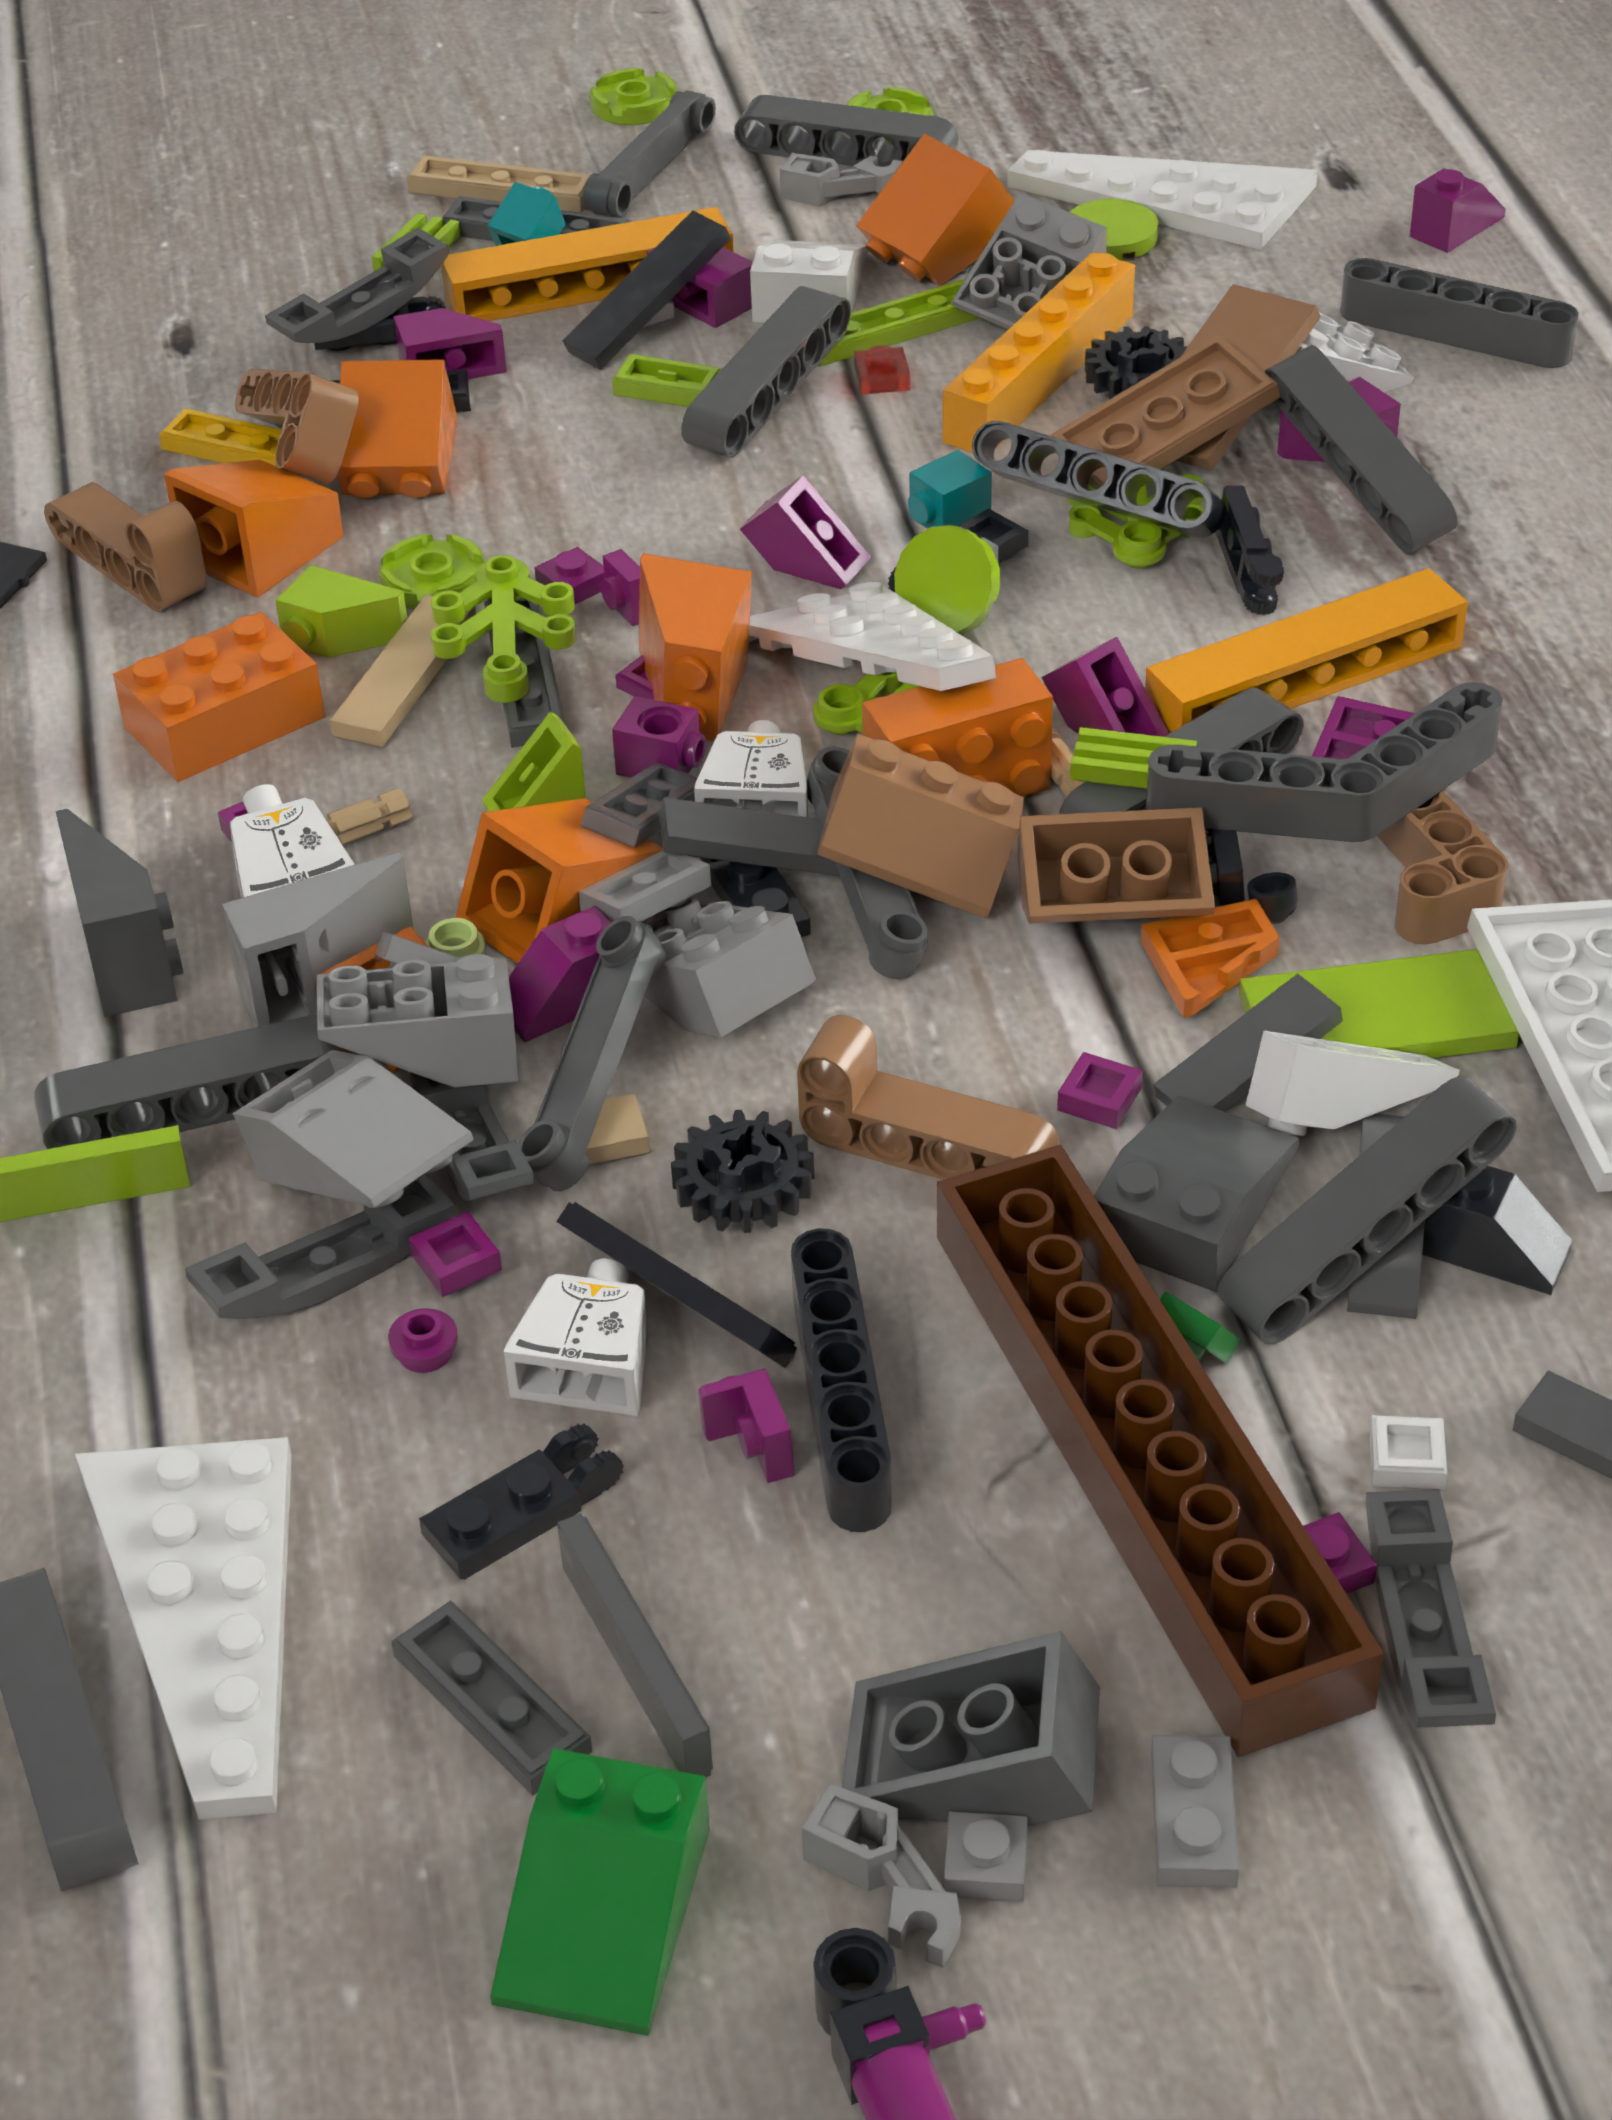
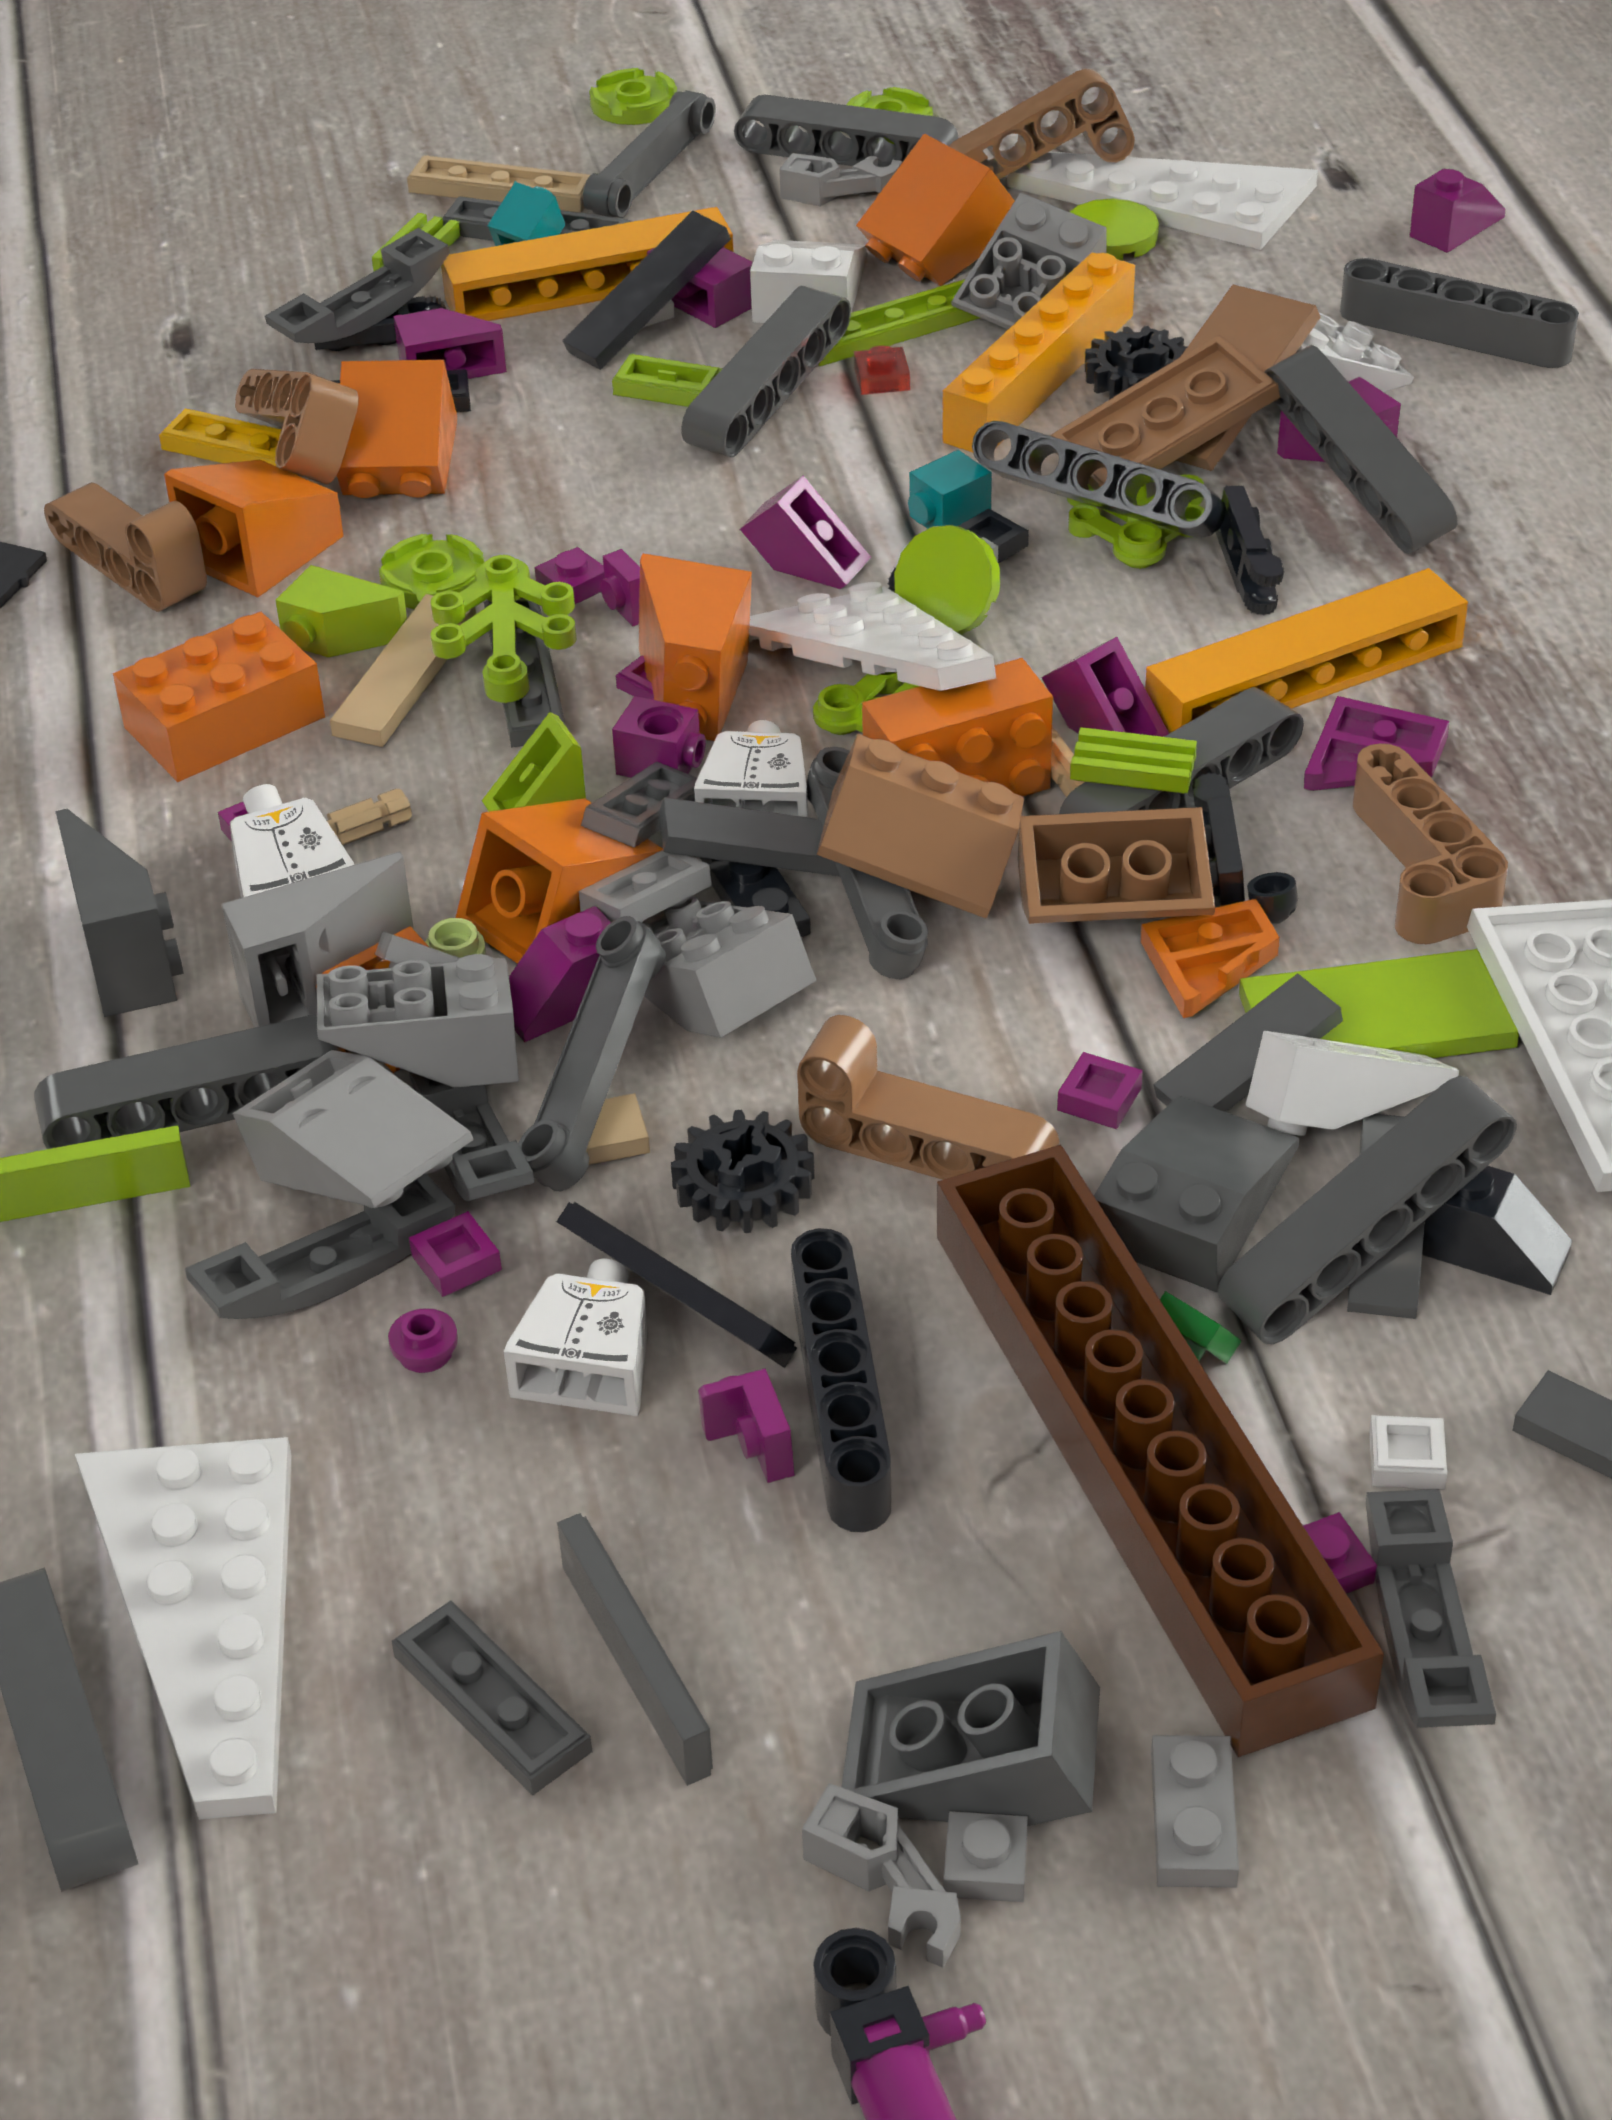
black hinge [419,1423,624,1580] -> none
green slope [490,1748,710,2036] -> none
dark grey beam [1146,682,1503,842] -> none
none -> medium nougat beam [949,69,1135,180]

